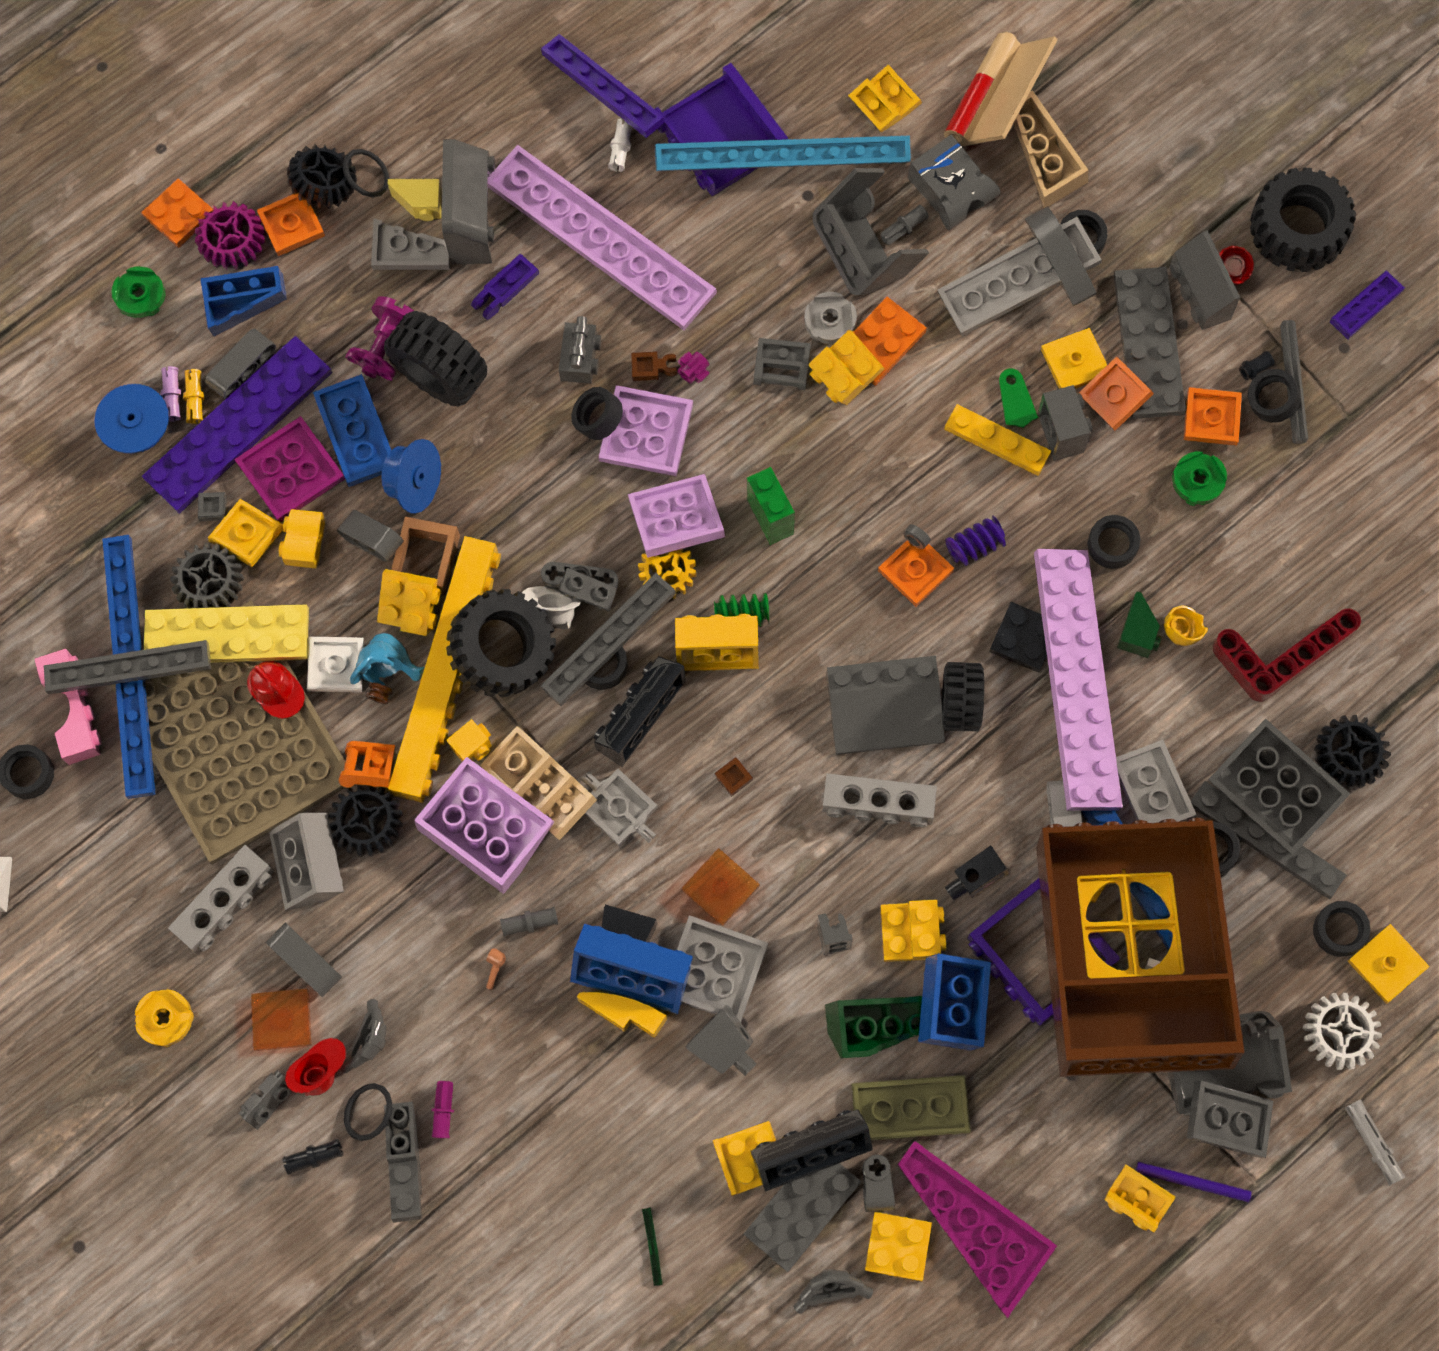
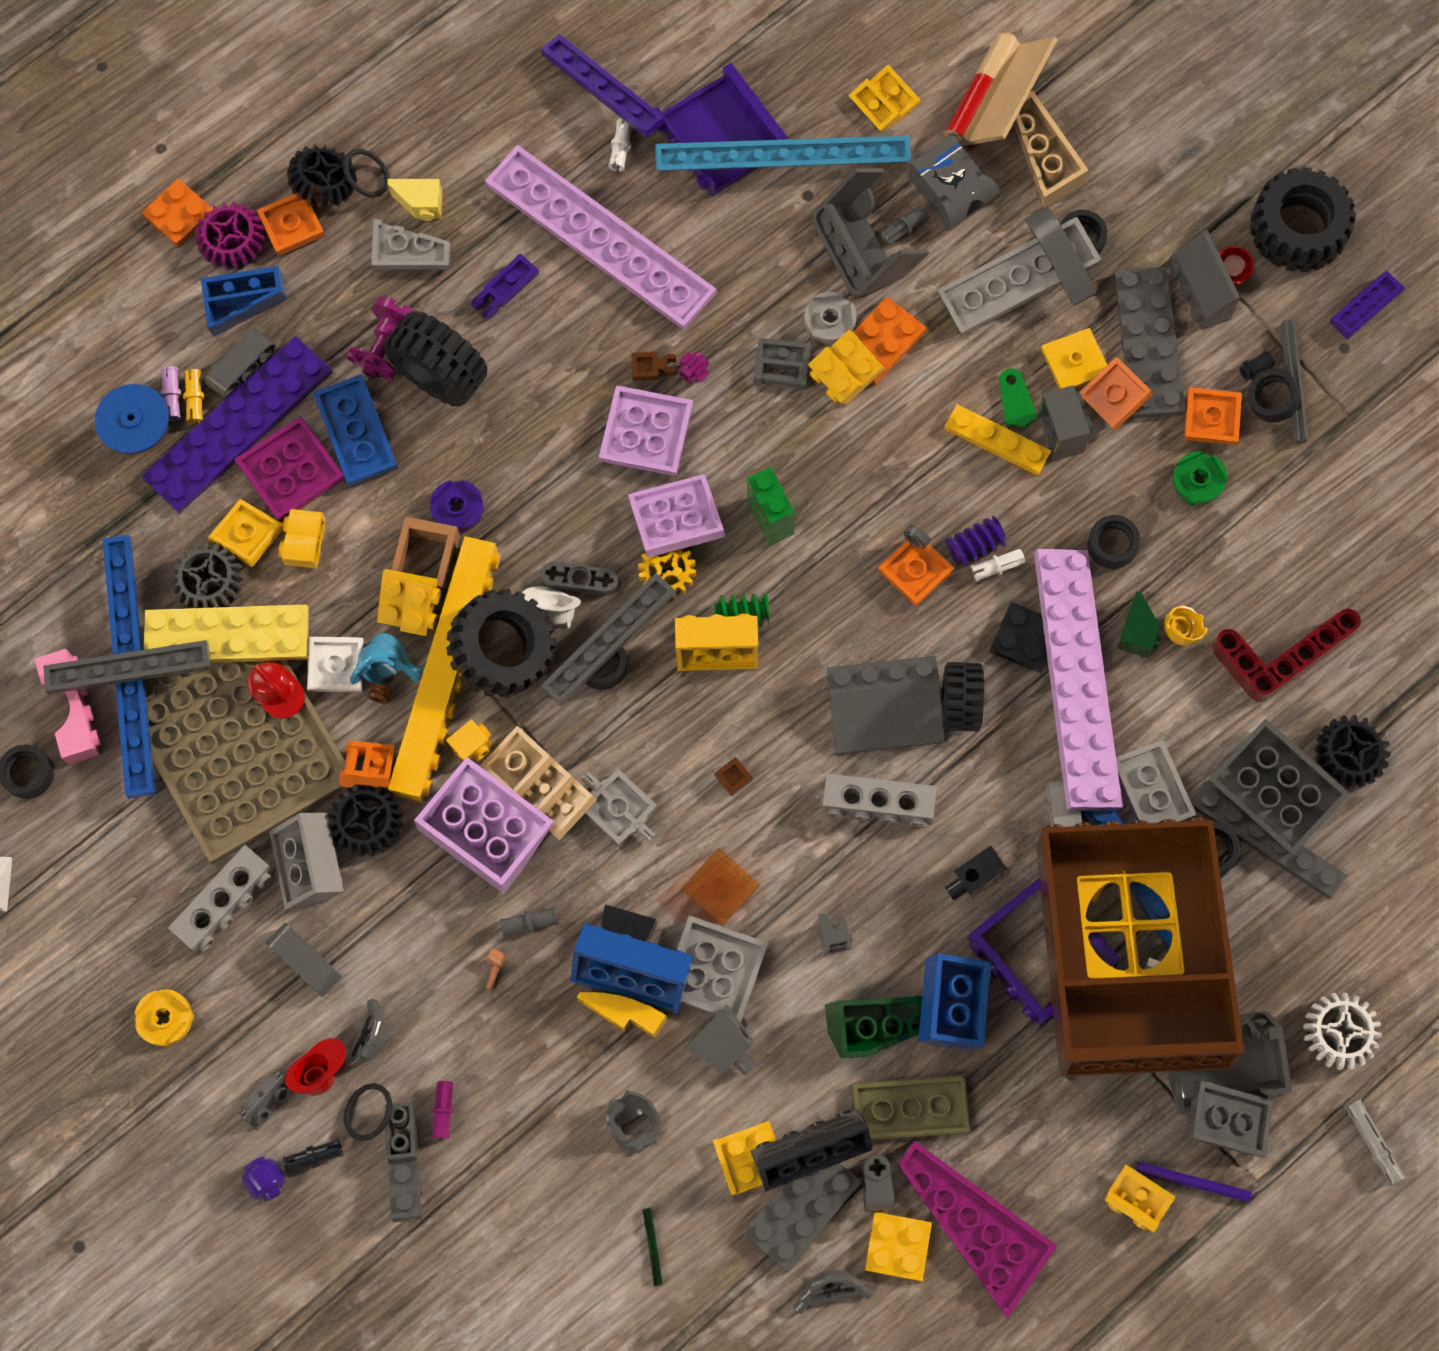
green plate [112,266,166,318] -> none
dark grey tile [198,492,227,521] -> none
clear orange plate [251,988,312,1051] -> none
dark grey beam [337,510,404,562] -> none
blue piece [382,439,441,513] -> none
dark grey windscreen [442,139,495,264] -> none
dark grey hinge [558,568,617,611] -> none
dark grey brick [559,316,602,384] -> none
black tyre [571,387,623,440] -> none
black slope [594,656,686,767] -> none
yellow plate [880,900,946,962] -> none
black tyre [1313,901,1371,957] -> none
yellow plate [1348,924,1430,1004] -> none
none -> dark purple head [242,1156,285,1202]
none -> dark purple plate [430,480,484,534]
none -> dark grey helmet [606,1090,661,1153]
none -> white axle [970,549,1025,582]

